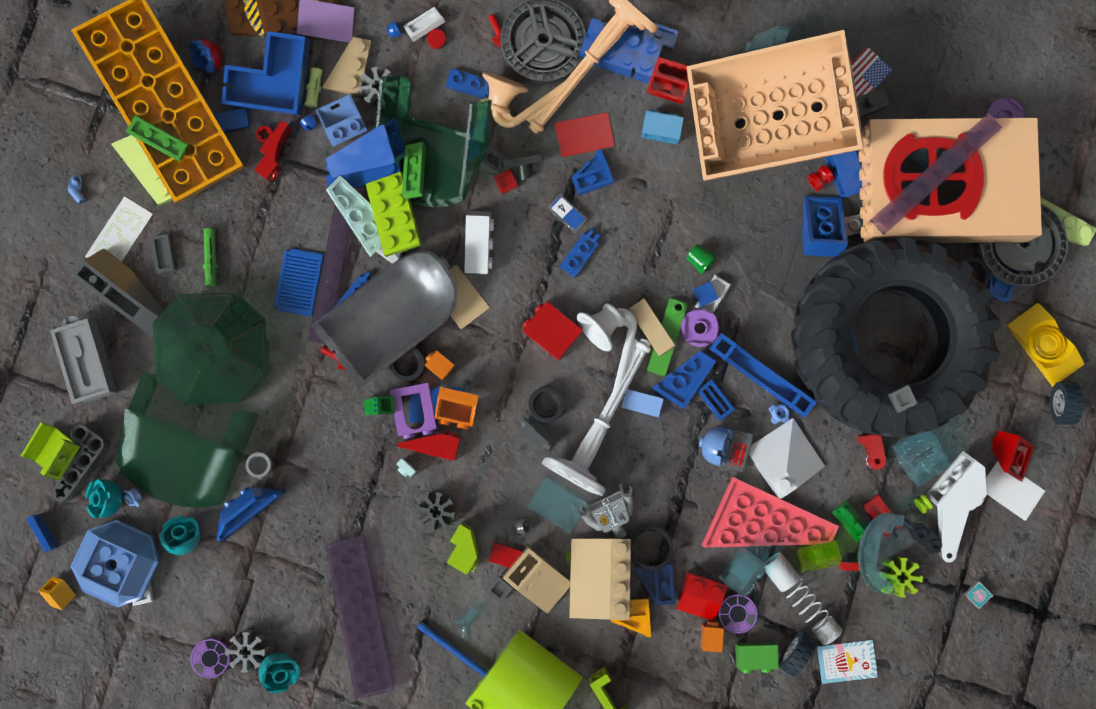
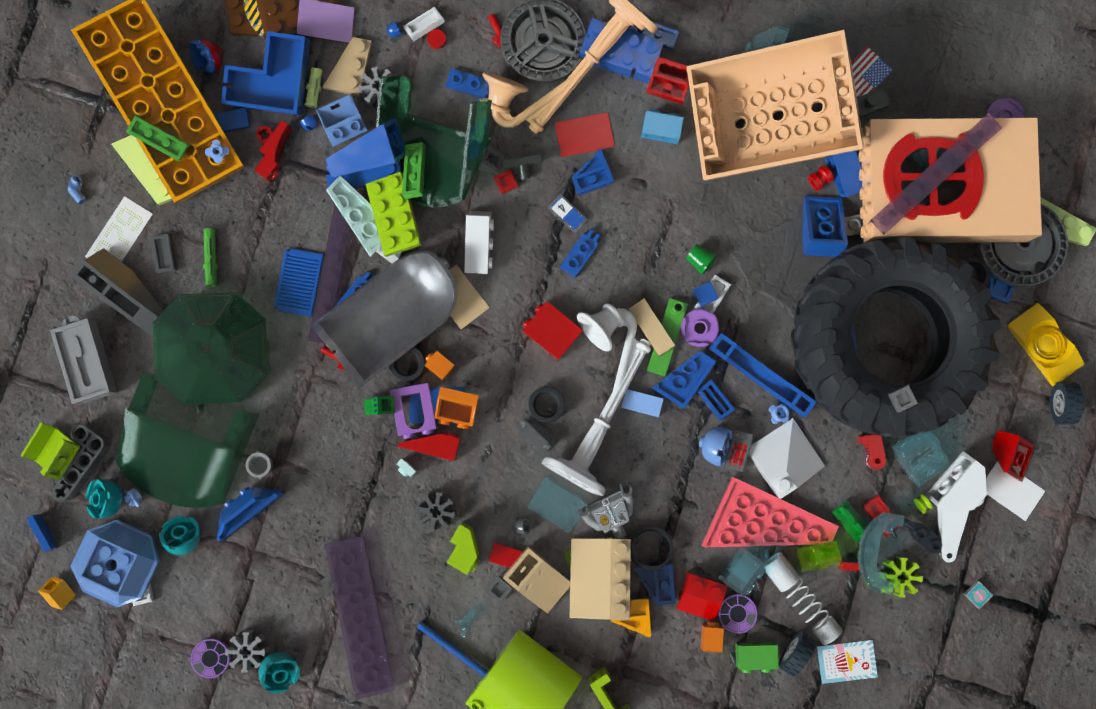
none -> light blue plate [205,140,229,163]

